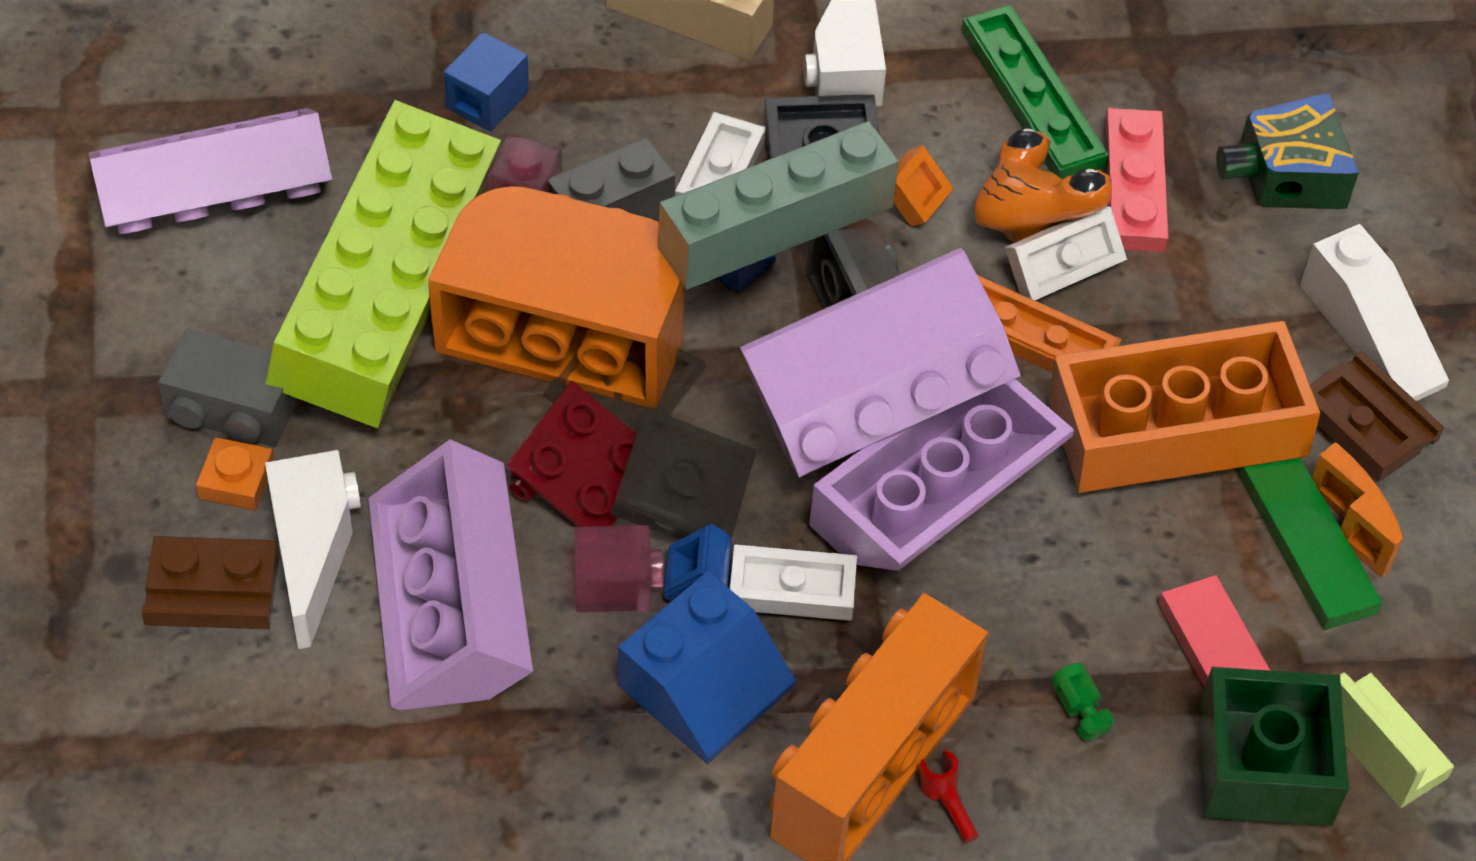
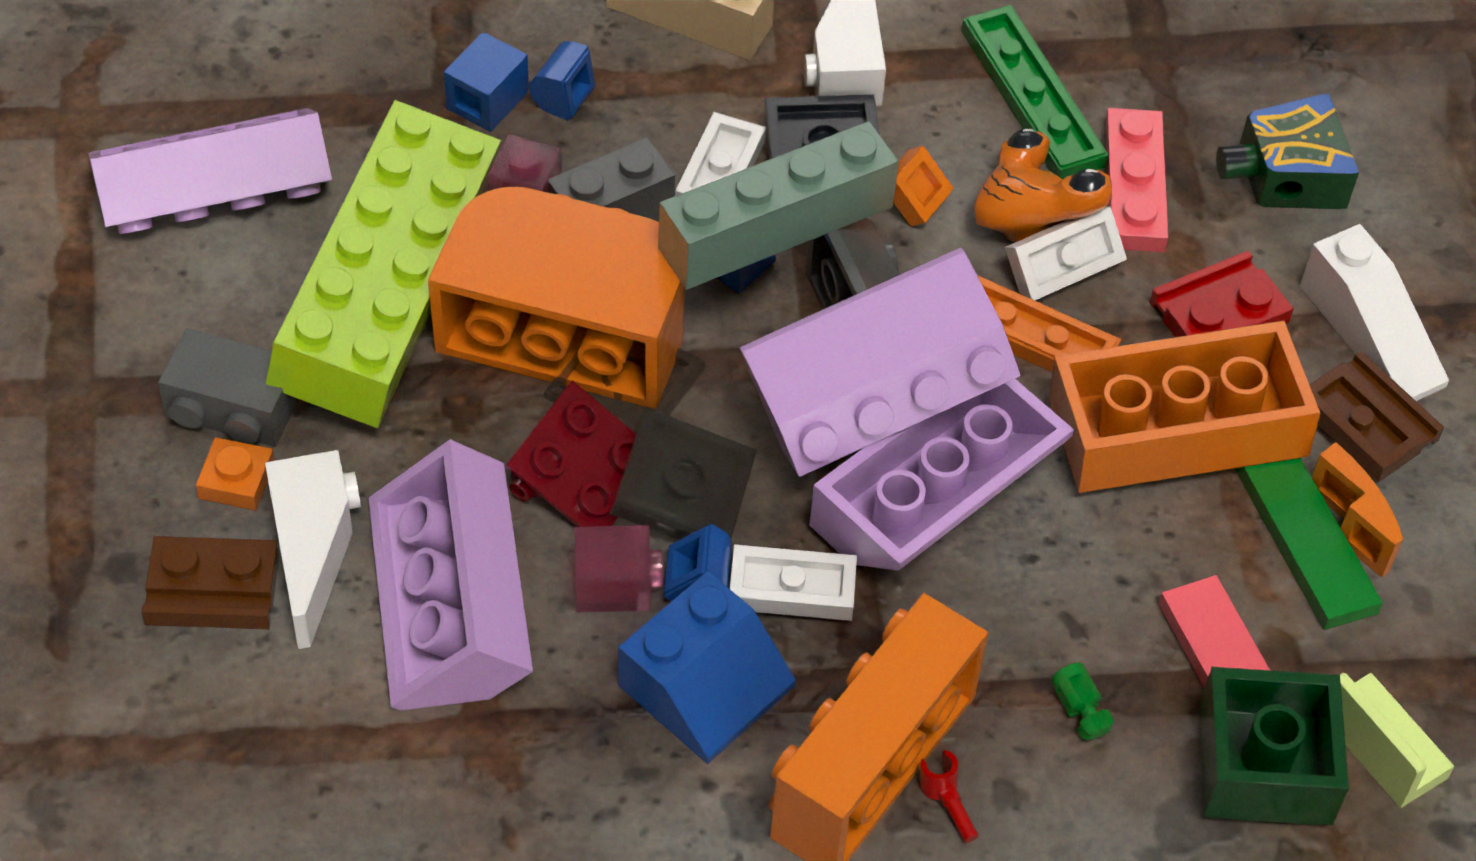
none -> blue brick [529,41,595,121]
none -> red plate [1149,251,1294,337]

